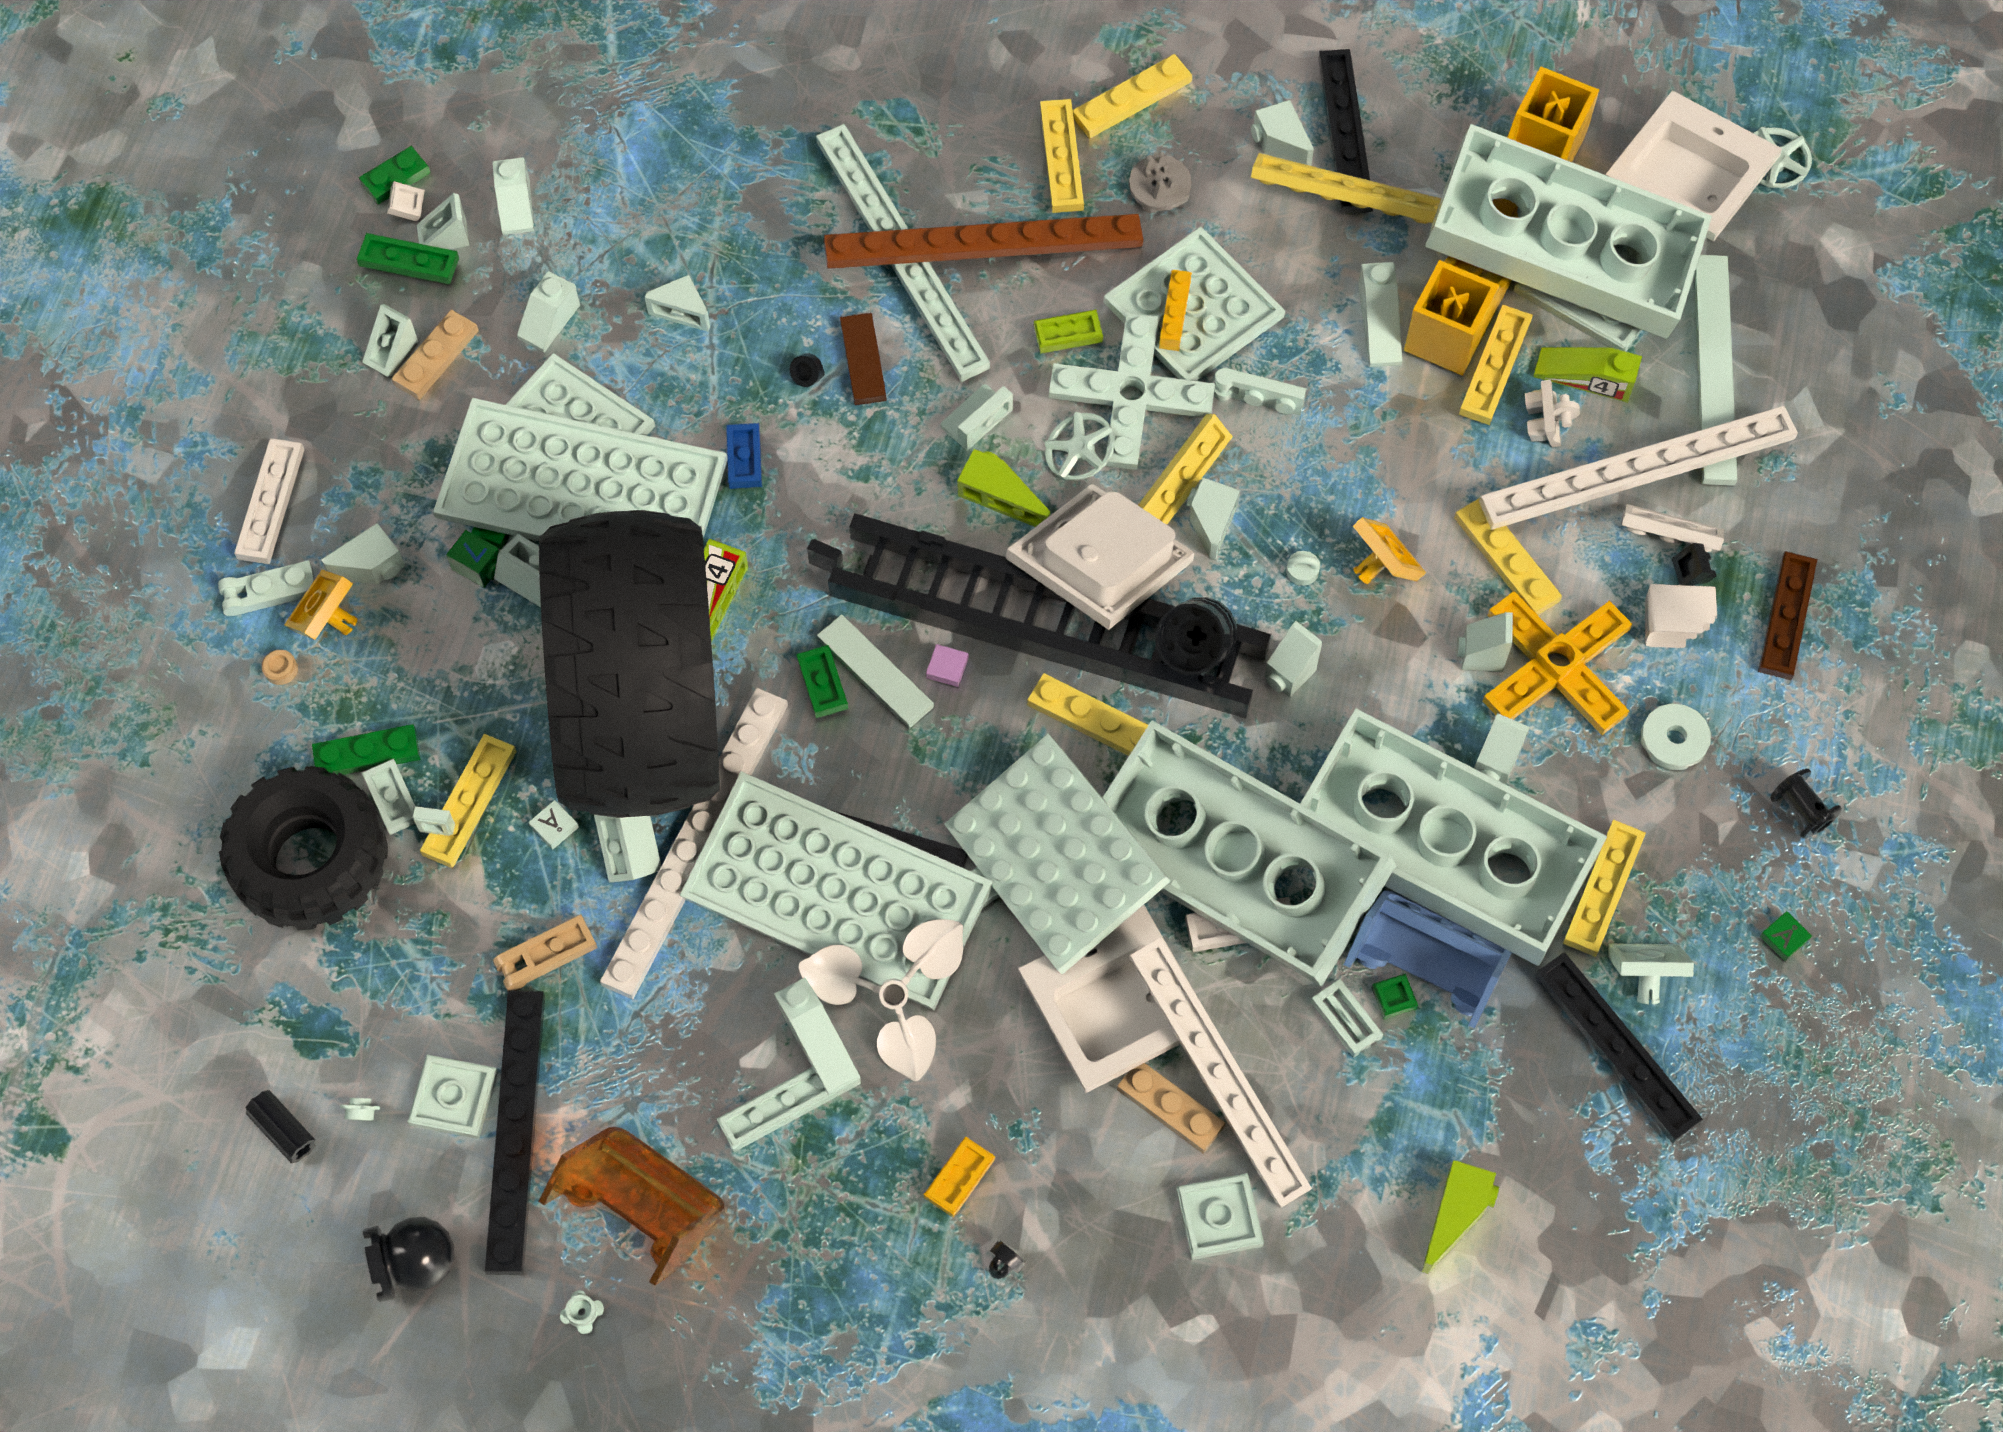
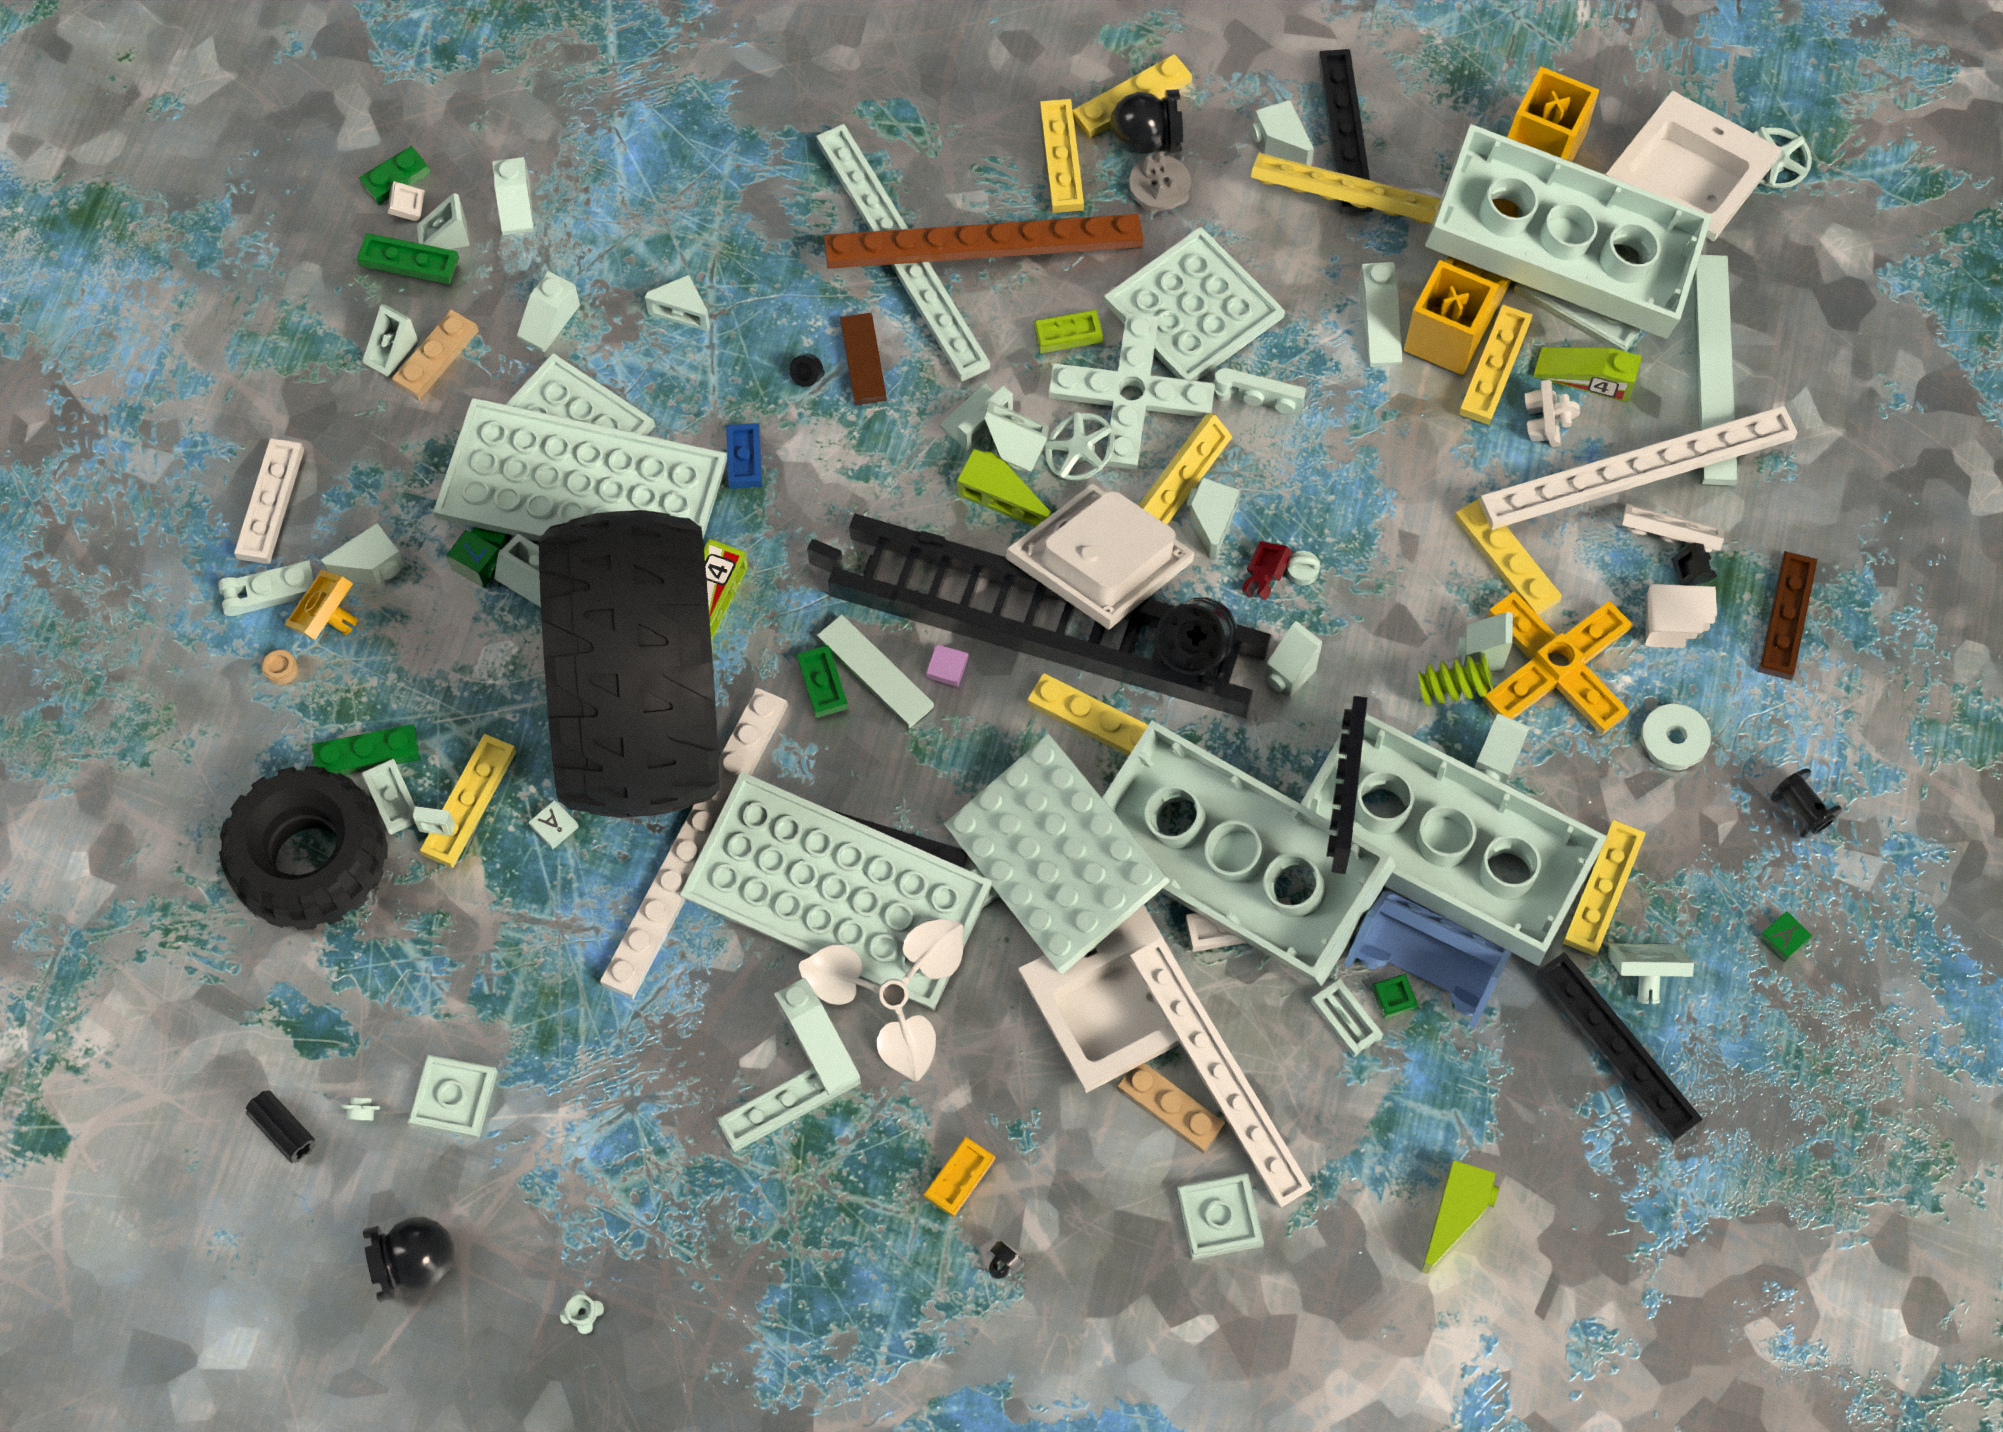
black plate [485,991,545,1275] -> none
tan plate [493,914,598,991] -> none
clear orange windscreen [538,1127,725,1286] -> none
light aqua panel [594,815,661,883] -> none
yellow piece [1159,269,1192,351] -> none
yellow tile [1353,517,1427,584] -> none
none -> light aqua slope [984,401,1049,472]
none -> black tile [1110,89,1183,155]
none -> dark red plate [1242,541,1293,601]
none -> black plate [1326,696,1368,874]
none -> lime piece [1418,653,1493,707]

